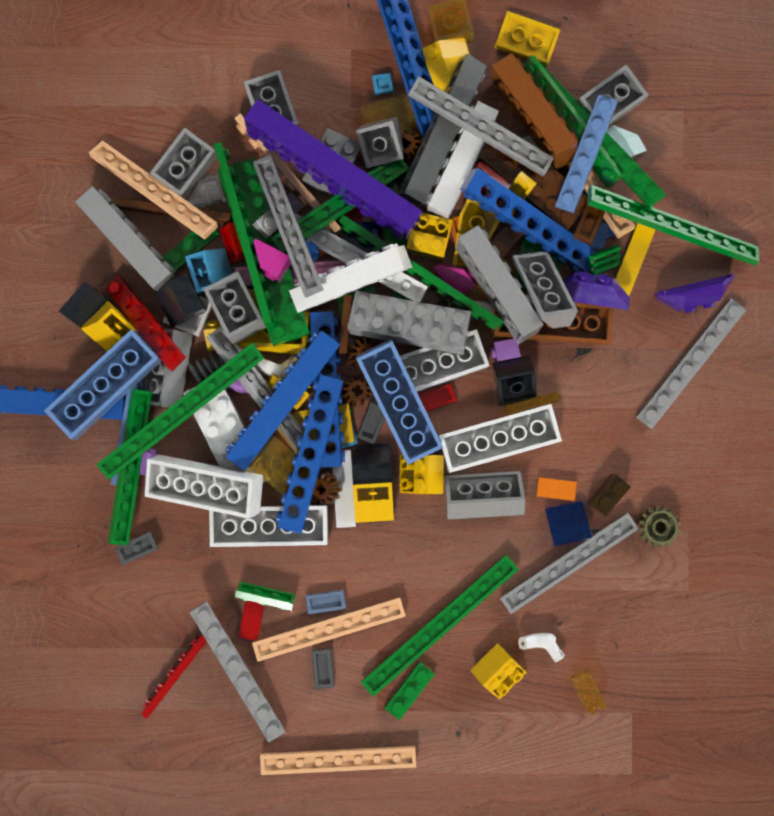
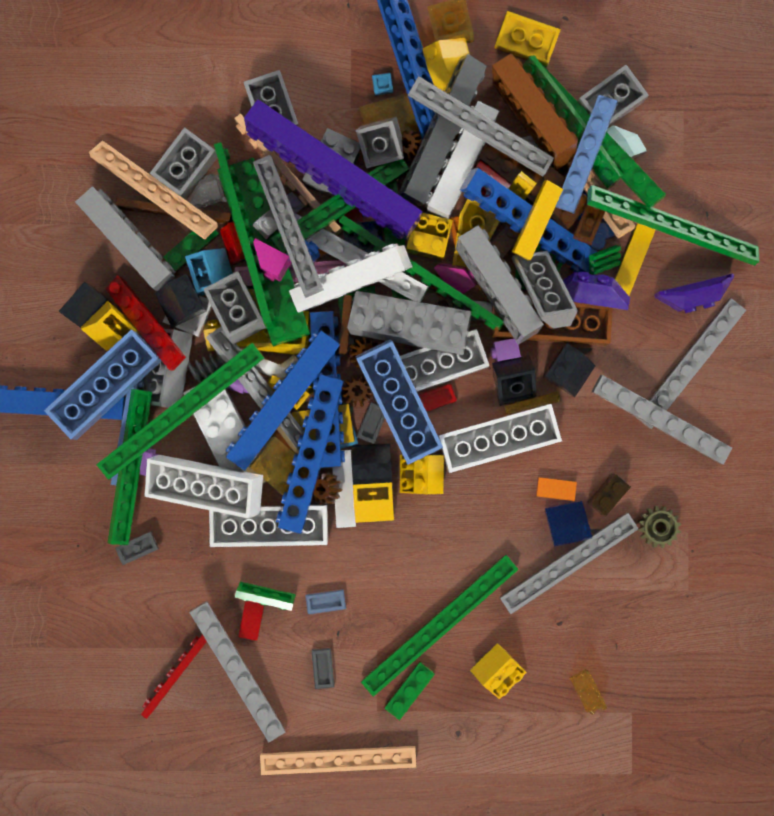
light nougat plate [252,597,406,661] -> none
light grey slope [444,471,525,519] -> none
white arm [518,633,565,662] -> none
none -> yellow tile [512,180,563,260]
none -> black slope [543,343,596,398]
none -> light grey plate [591,375,732,465]

